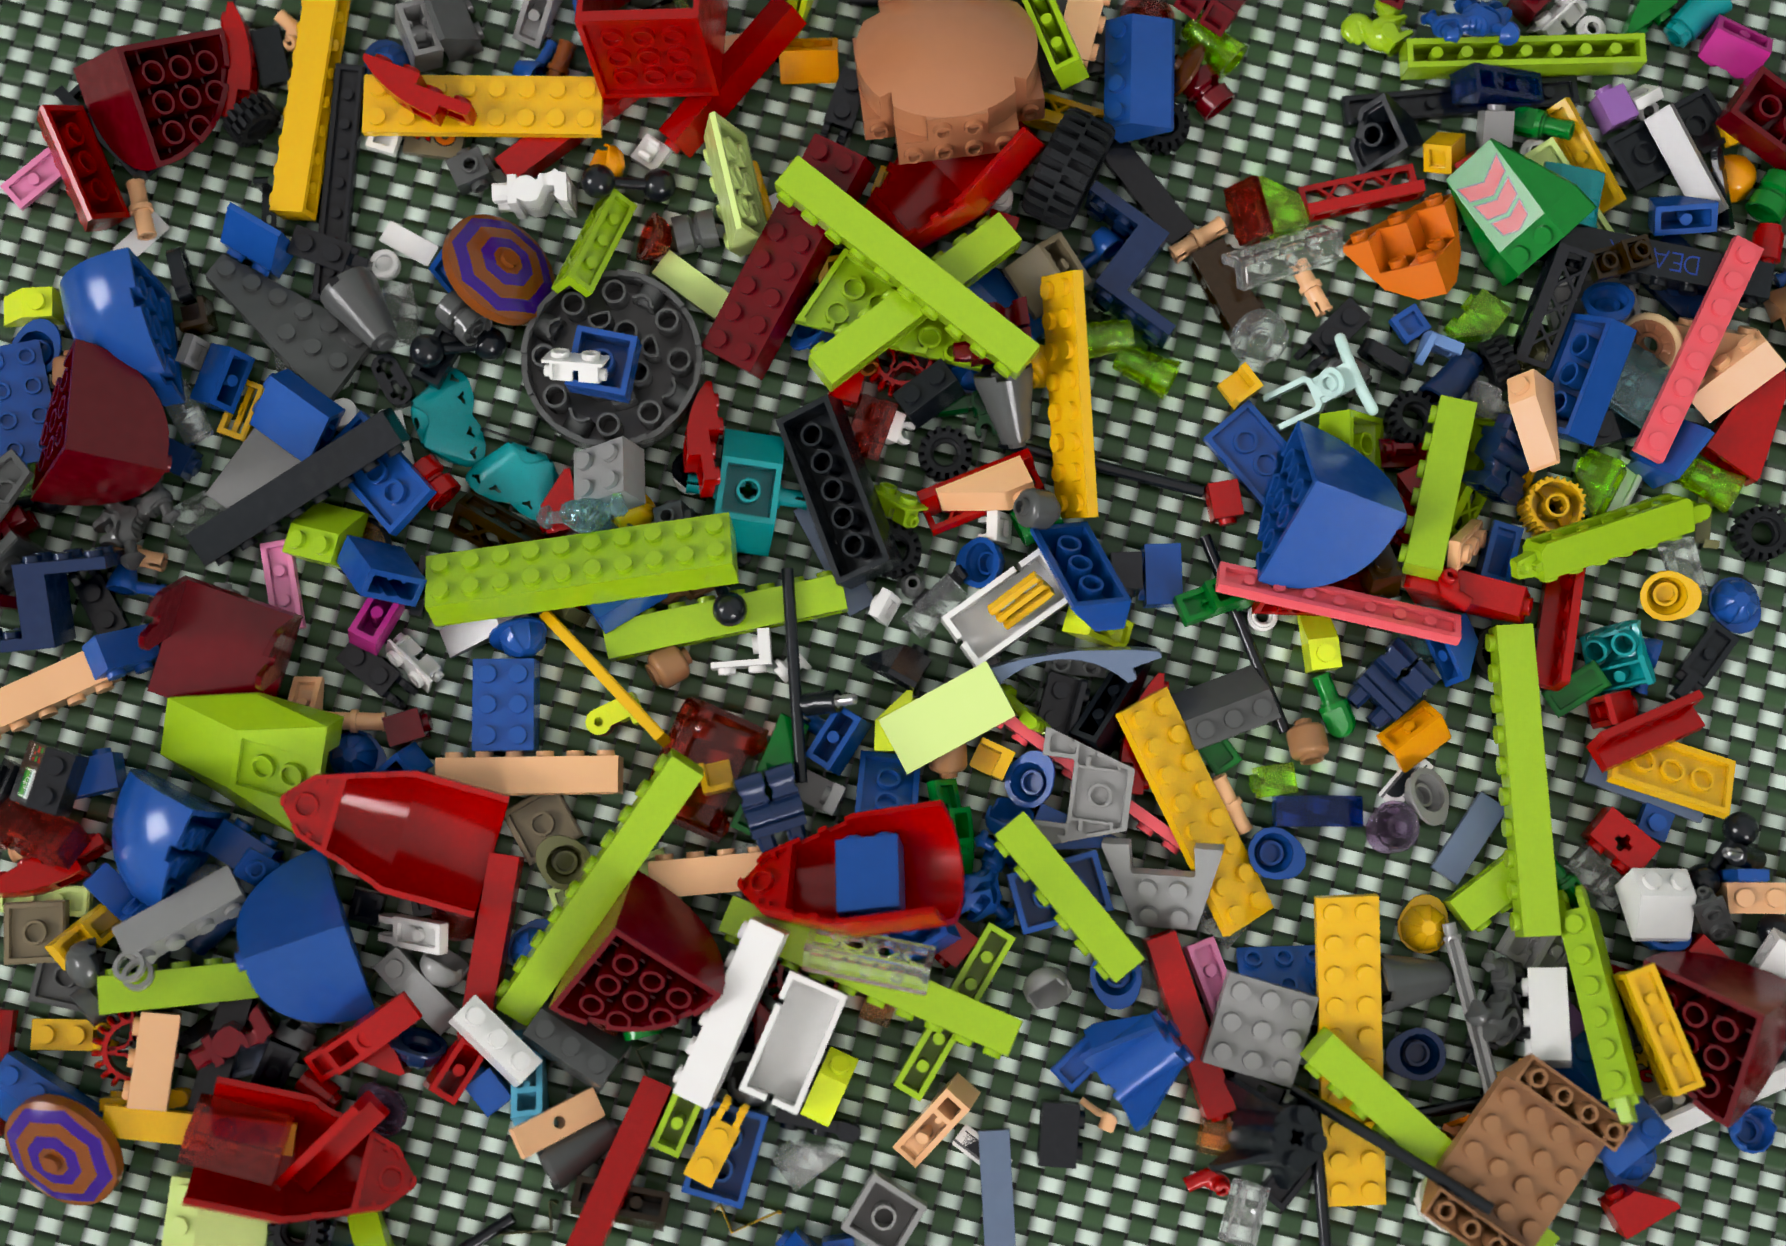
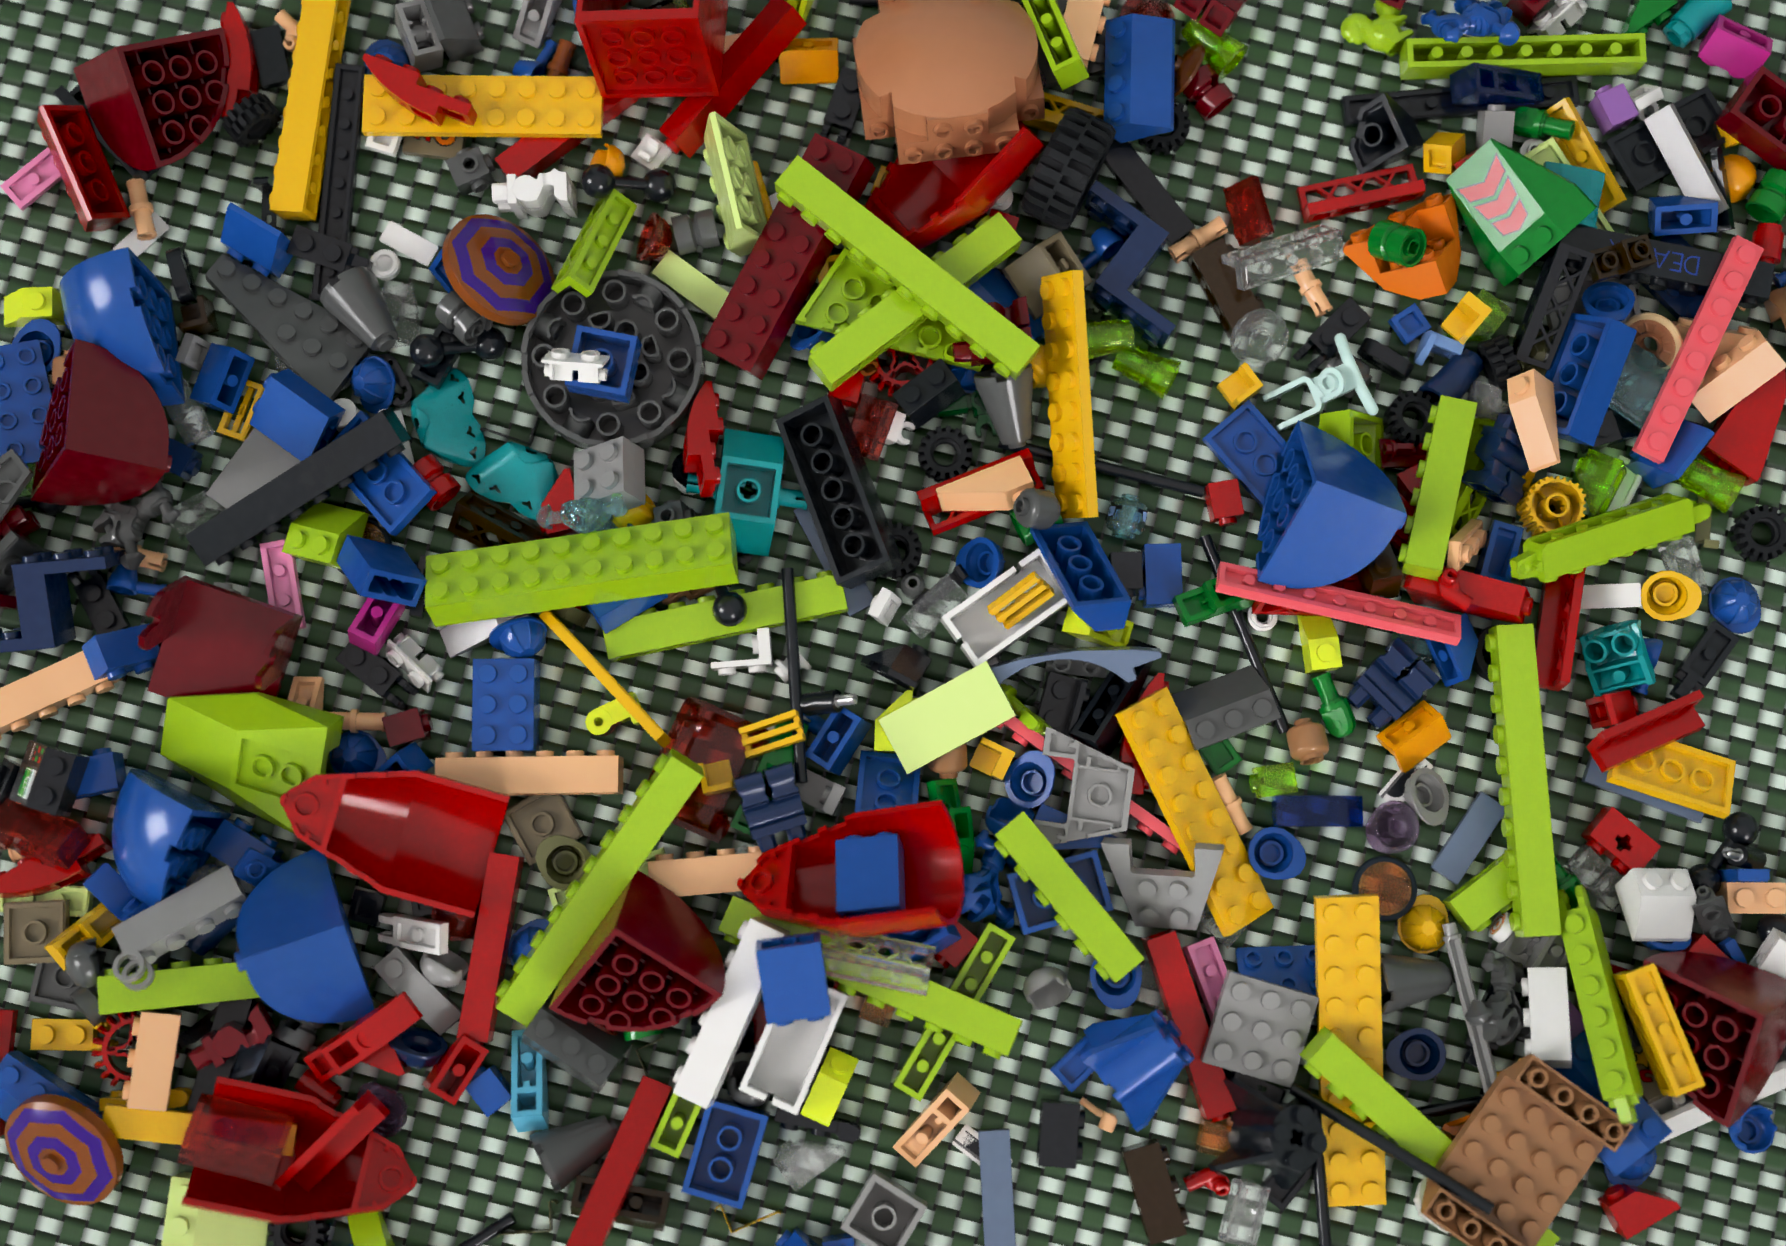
white brick [448,995,542,1088] -> none
light nougat tile [509,1087,606,1159] -> none
medium nougat head [645,646,692,688] -> none
yellow hinge [683,1094,750,1188] -> none
lime hinge [874,482,929,529] -> none
white tile [977,510,1012,545] -> none
clear neon green slope [1250,175,1309,241] -> none
green tile [1541,659,1612,718] -> none
white plate [1575,15,1606,35] -> none
blue plate [1635,803,1676,843] -> none
none -> blue piece [350,356,396,414]
none -> yellow tile [738,709,806,759]
none -> blue brick [756,931,831,1026]
none -> clear light blue head [1106,494,1148,540]
none -> dark brown brick [1120,1138,1190,1245]
none -> clear orange wheel [1352,856,1417,921]
none -> green wheel [1368,220,1427,267]
none -> yellow panel [1441,291,1492,345]
none -> white tile [1488,912,1513,943]
none -> white sticker [1580,583,1641,609]
none -> blue tile [1717,937,1747,963]

